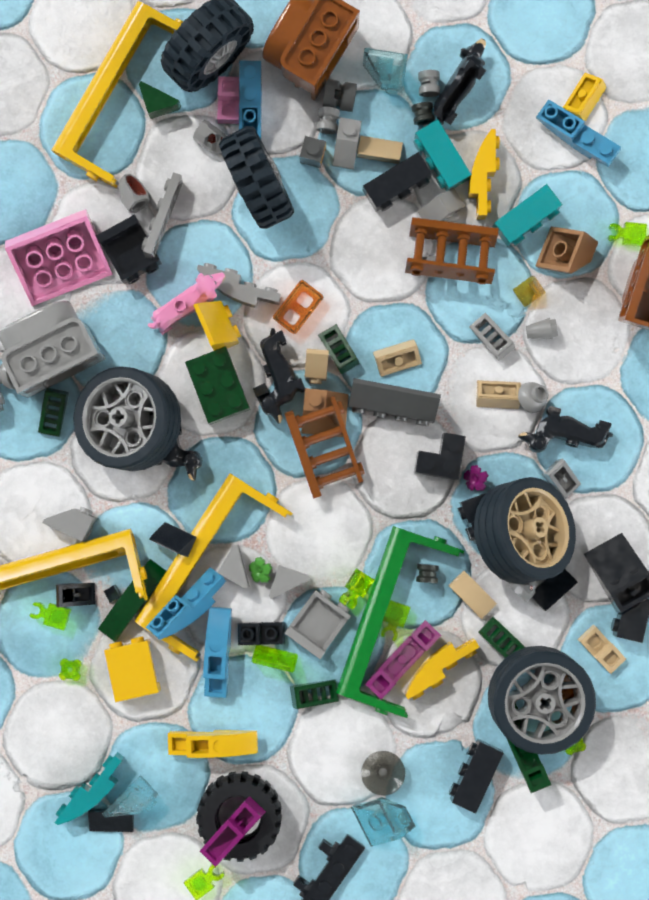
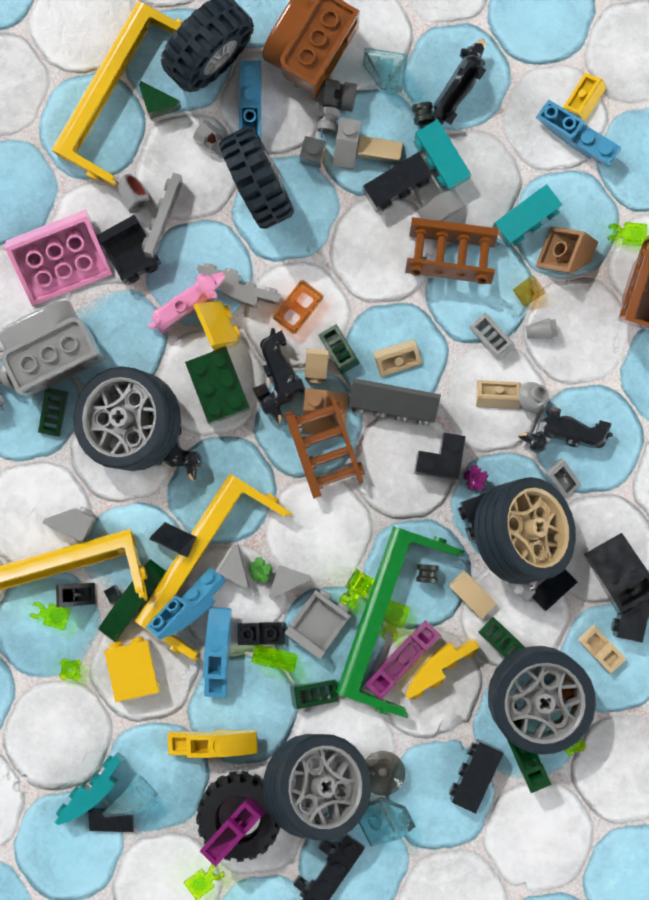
bright pink slope [217,76,239,124] -> none
light grey wheel [418,70,440,97] -> none
yellow slope [468,129,500,220] -> none
none -> wheel [263,734,371,841]

